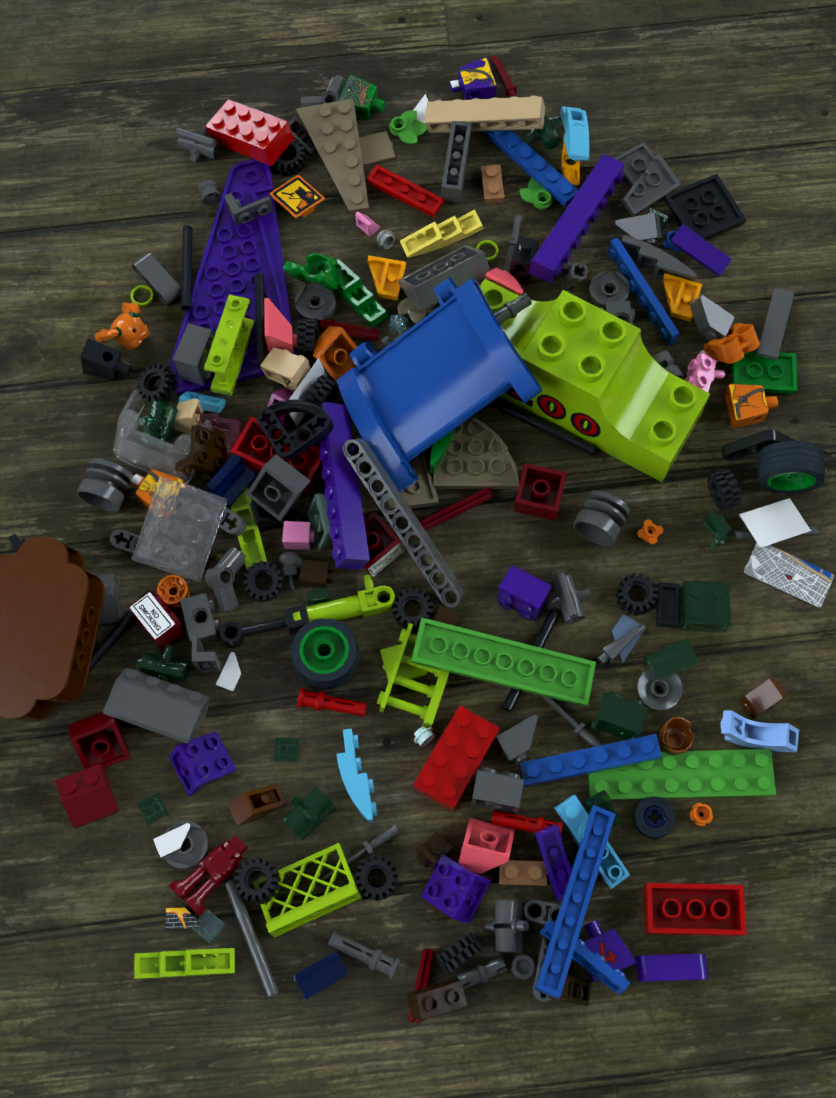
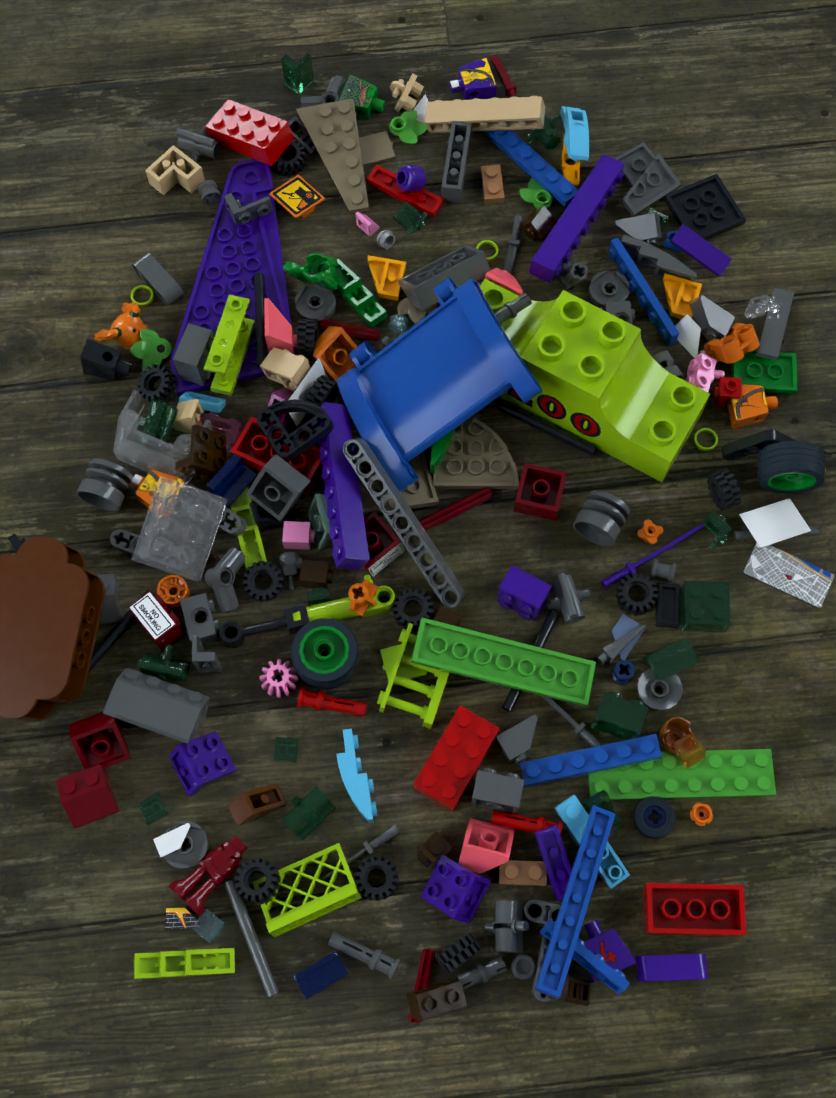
black piece [181,225,193,311] -> none
white sticker [216,652,241,691] -> none
light yellow slope [400,209,484,258] -> none
light aqua plate [414,726,435,747] -> none
black torso [509,236,539,286] -> none
light blue arch [720,711,799,752] -> none
slope [741,676,787,720] -> none
none -> bright green plate [129,329,172,371]
none -> tan brick [145,145,205,195]
none -> bright pink gear [259,659,298,698]
none -> clear green panel [281,53,314,94]
none -> orange piece [348,579,379,617]
none -> tan hips [390,73,424,112]
none -> clear green bracket [392,201,428,233]
none -> dark purple head [396,165,426,192]
none -> dark brown brick [520,206,557,241]
none -> dark purple sword [601,523,705,588]
none -> dark blue bush [612,660,635,685]
none -> dark grey bush [650,559,677,582]
none -> clear orange slope [672,733,706,769]
none -> white sticker [675,314,701,359]
none -> lime piece [694,428,718,451]
none -> red bracket [712,377,742,407]
none -> clear plate [744,294,783,319]

